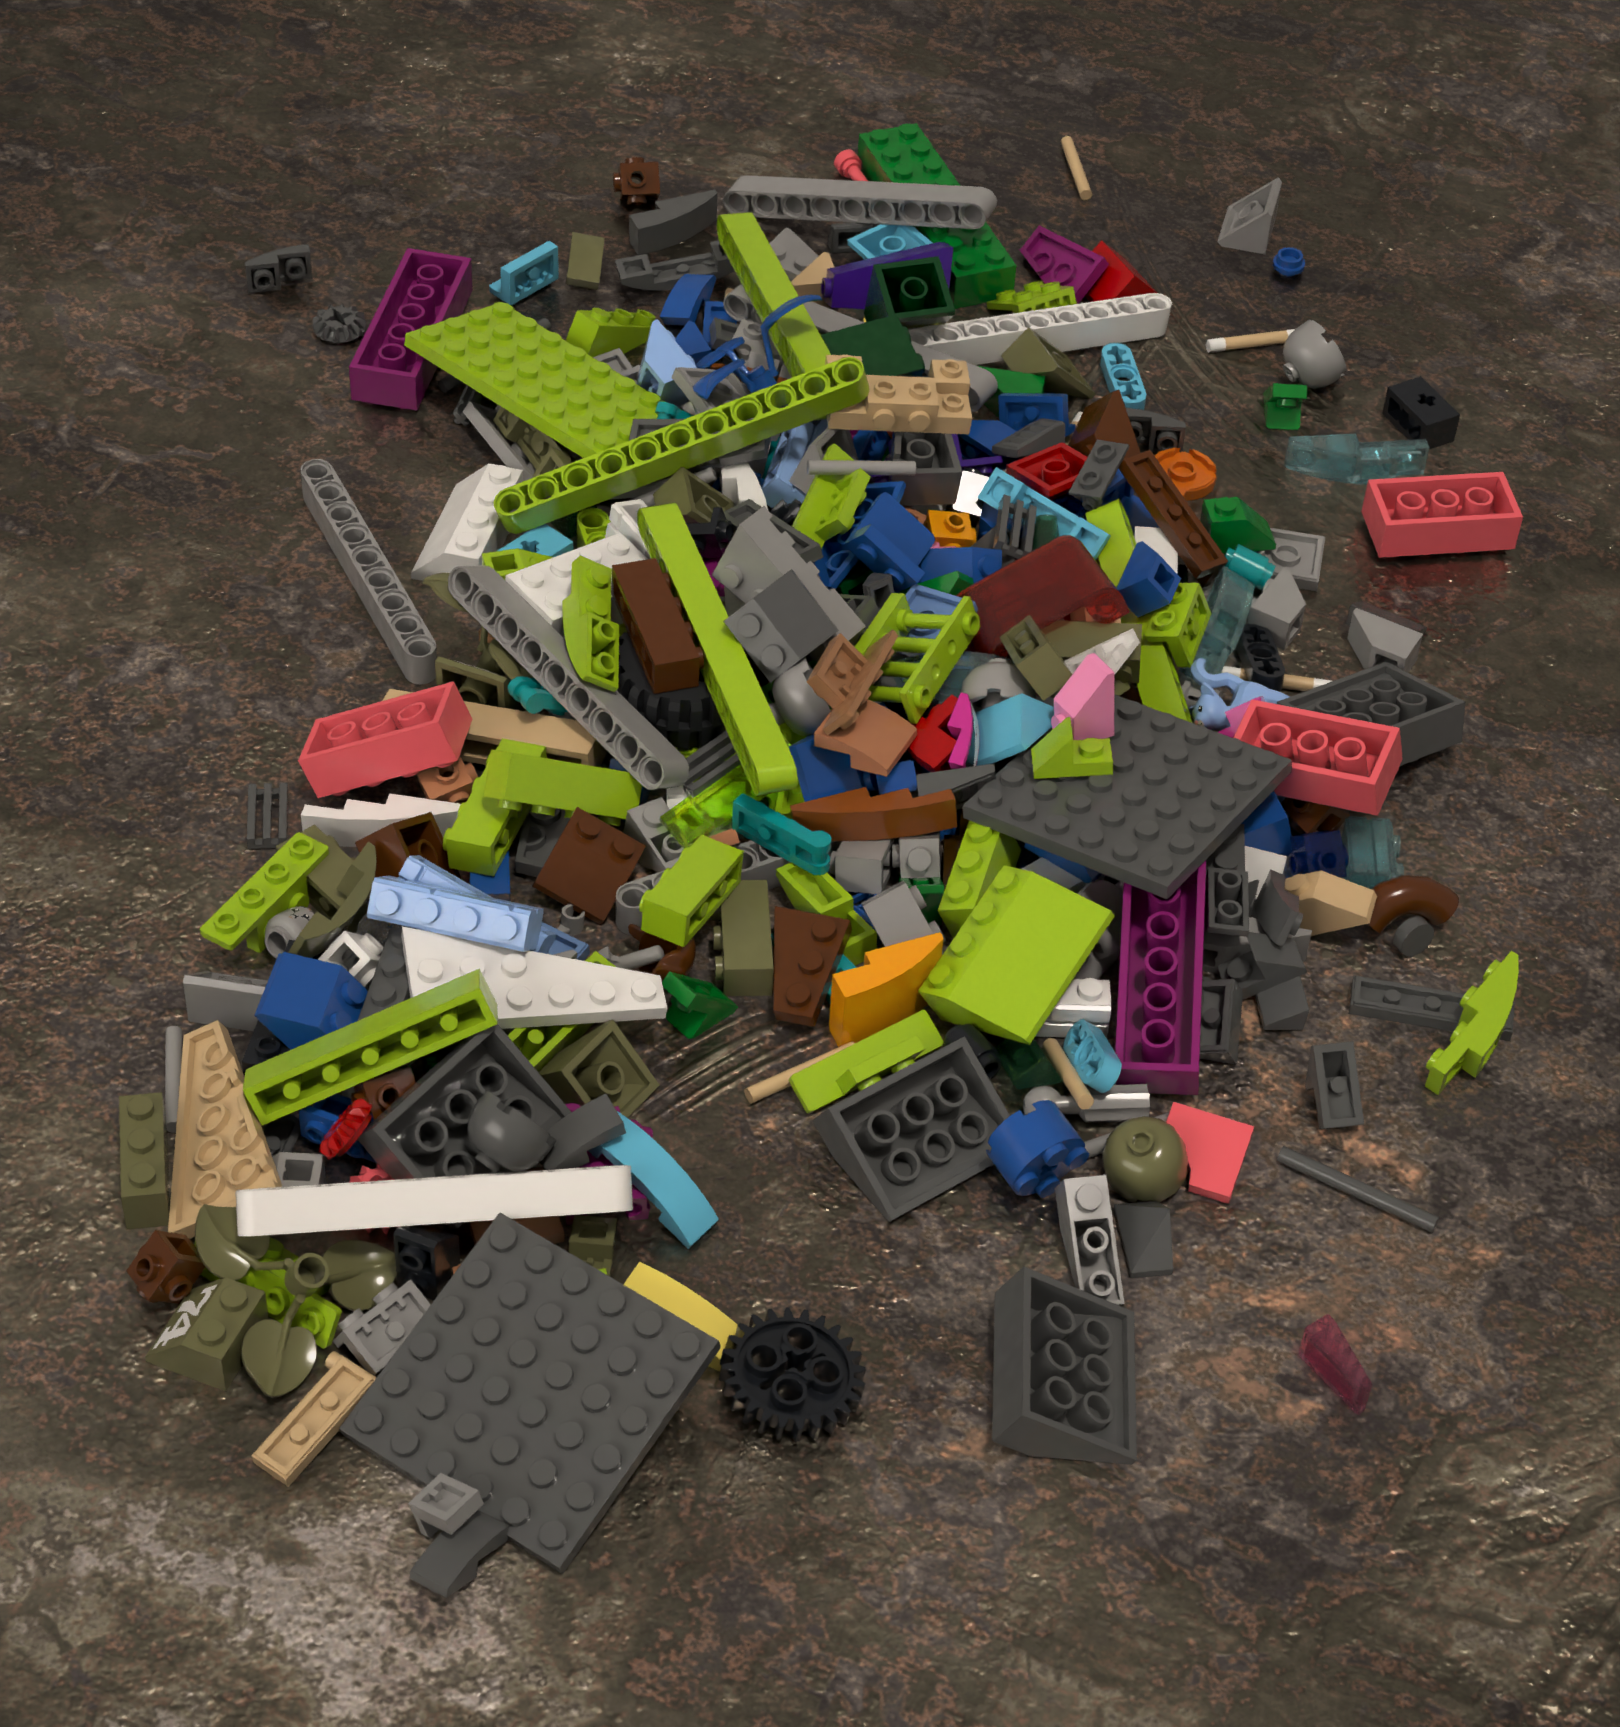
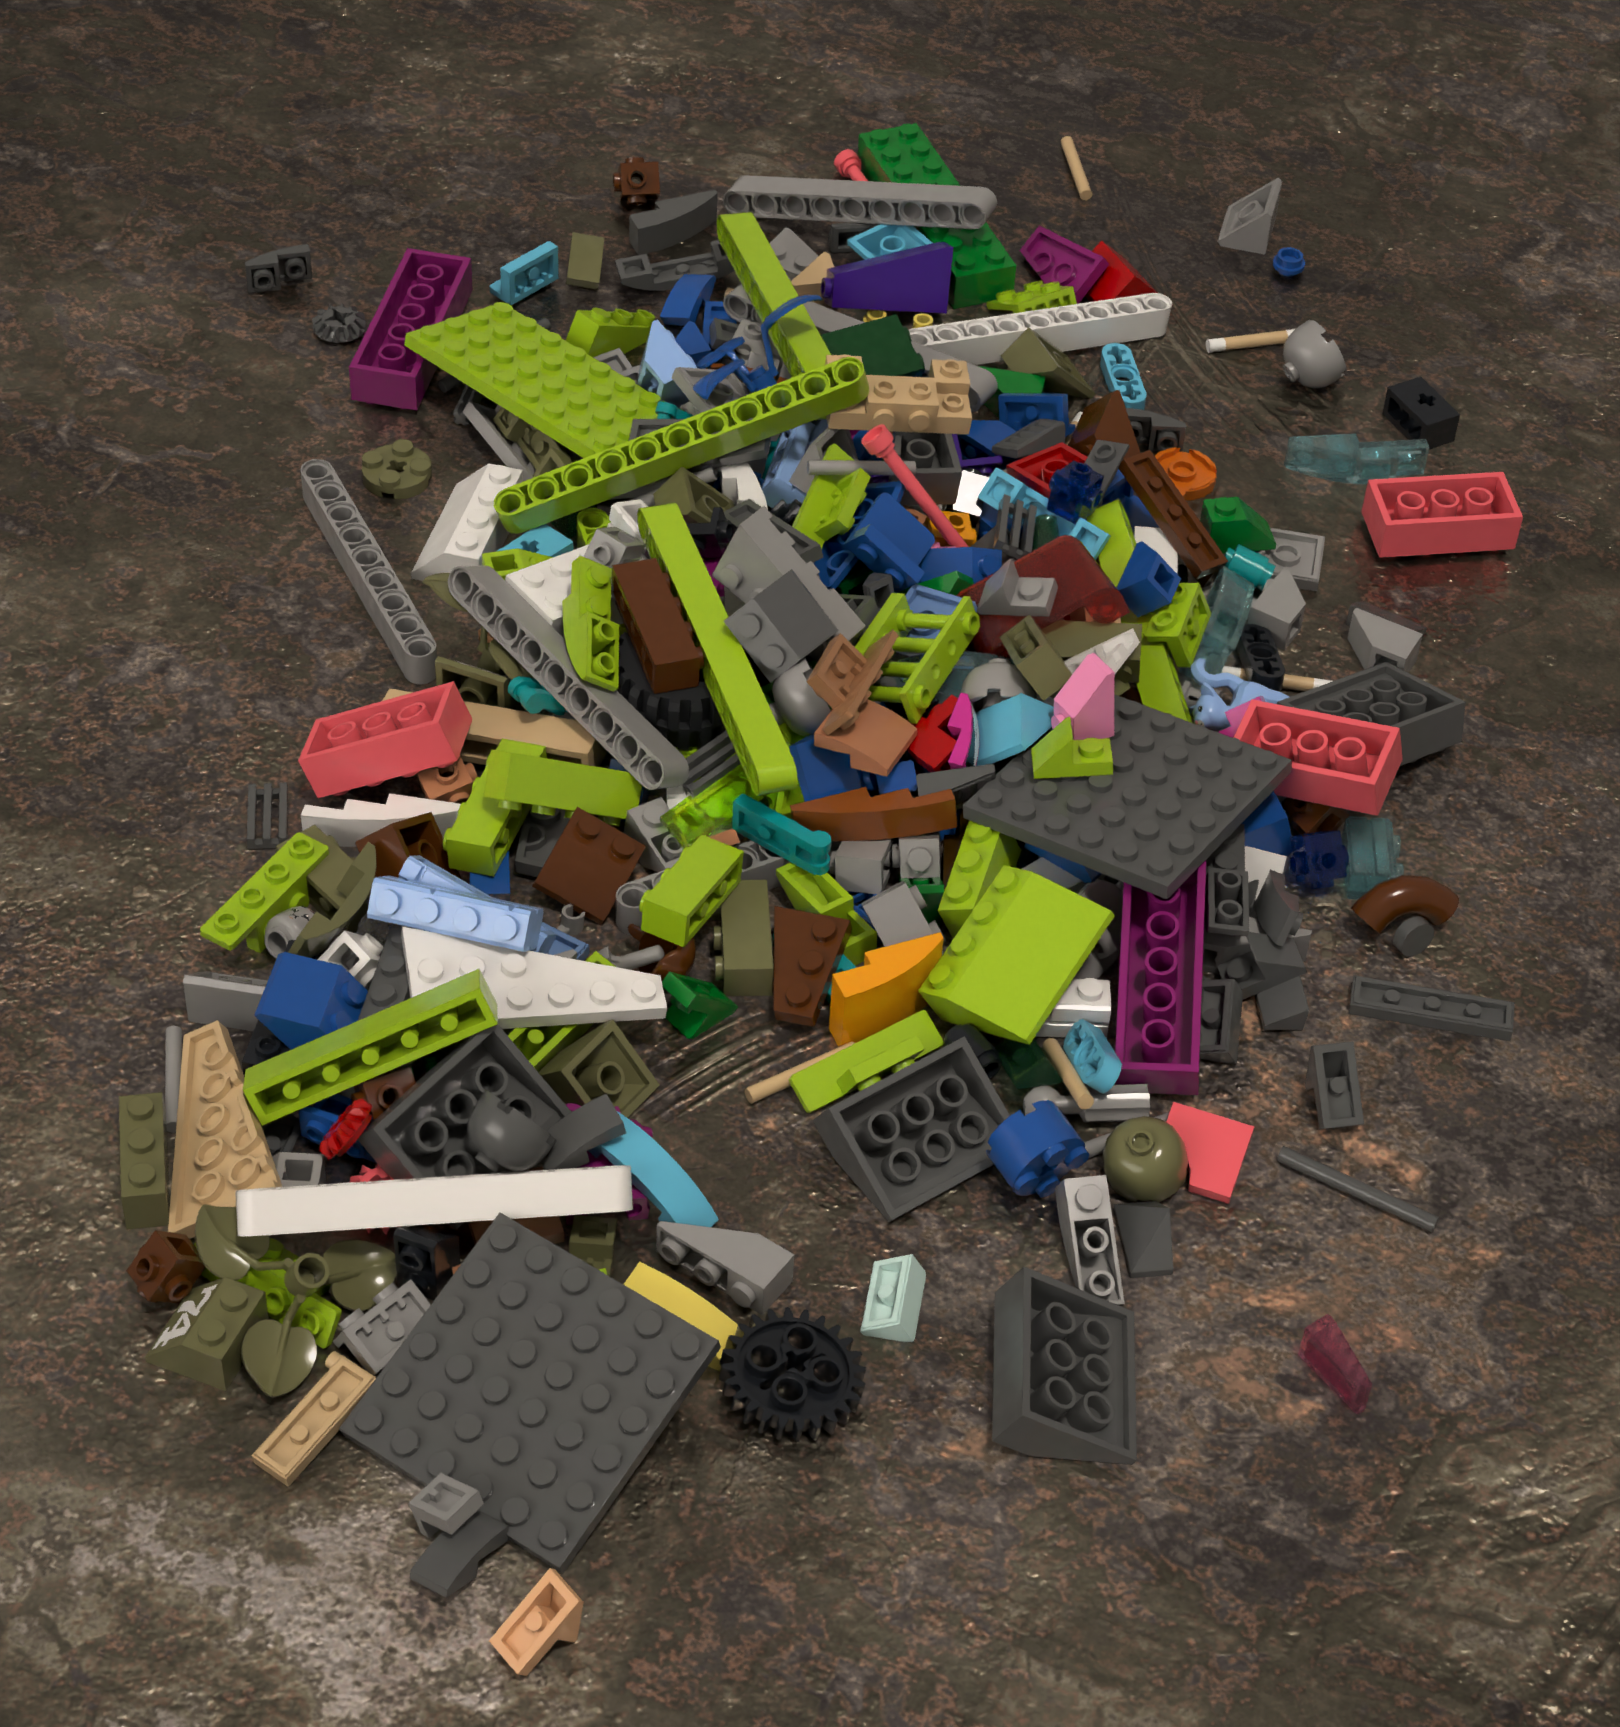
dark green slope [864,256,955,330] -> none
green slope [1263,383,1307,430] -> none
tan slope [1285,870,1377,936] -> none
lime slope [1425,950,1519,1095] -> none
none -> olive plate [362,439,432,499]
none -> light nougat slope [489,1568,584,1676]
none -> light grey bracket [584,527,646,578]
none -> light grey slope [656,1221,794,1315]
none -> light aqua slope [860,1254,926,1342]
none -> coral piece [861,424,969,548]
none -> light grey slope [977,559,1058,617]
none -> clear blue brick [1046,461,1104,525]

